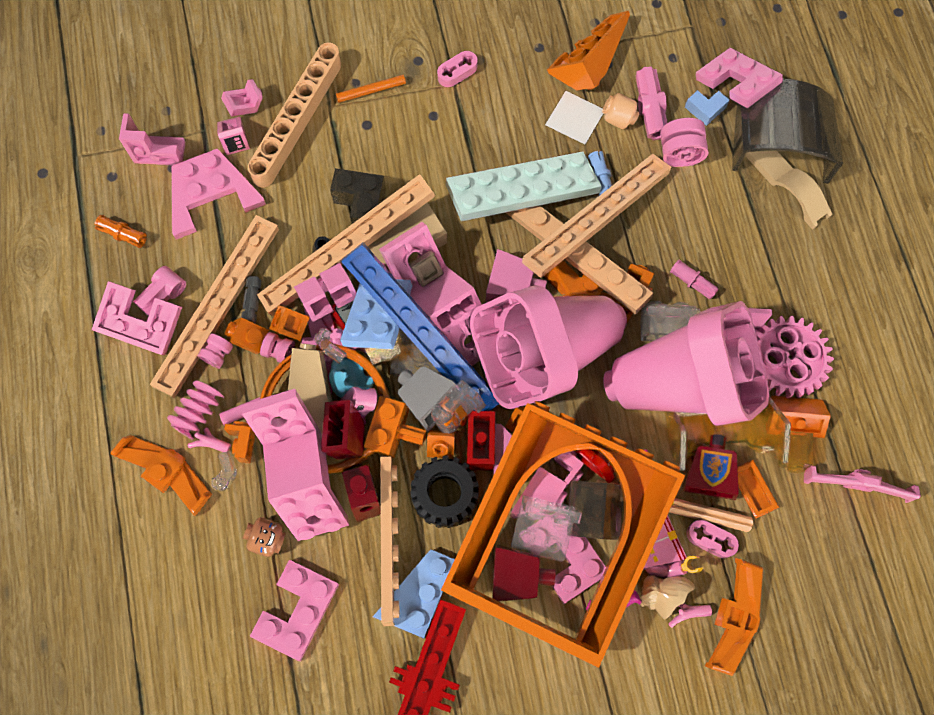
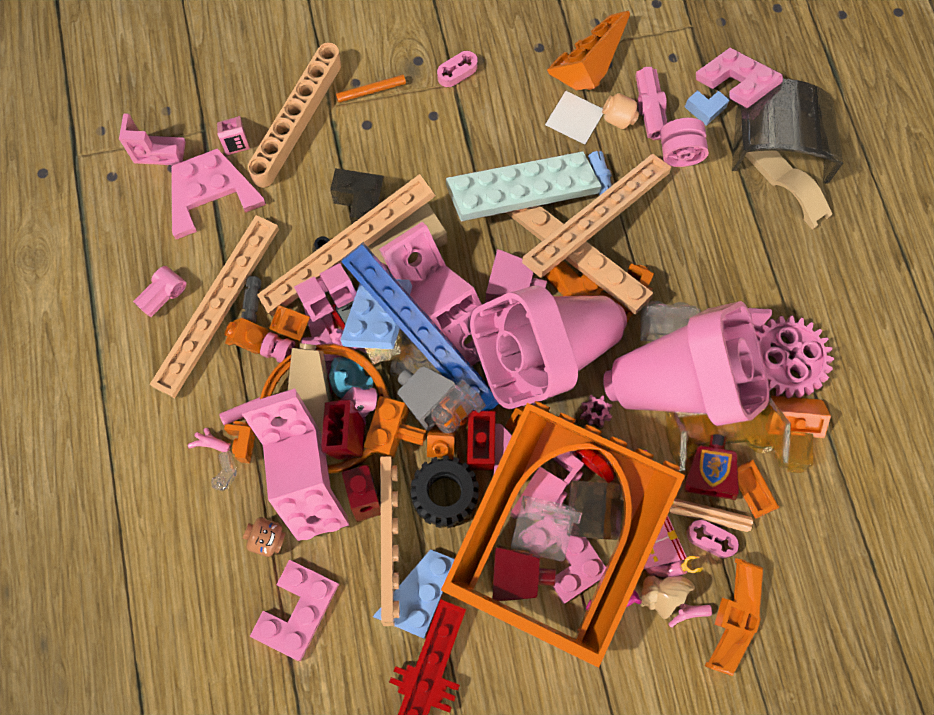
bright pink plate [92,281,182,355] -> none
orange pin [94,215,147,248] -> none
orange plate [110,435,212,516] -> none
bright pink piece [167,381,224,440] -> none
bright pink wheel [197,334,233,369] -> none
bright pink bracket [221,79,262,117] -> none
clear arm [314,328,347,364] -> none
dark tan tile [409,251,444,287] -> none
bright pink axle [670,259,718,299] -> none
bright pink plate [804,466,921,503] -> none
none -> bright pink gear [580,395,612,428]

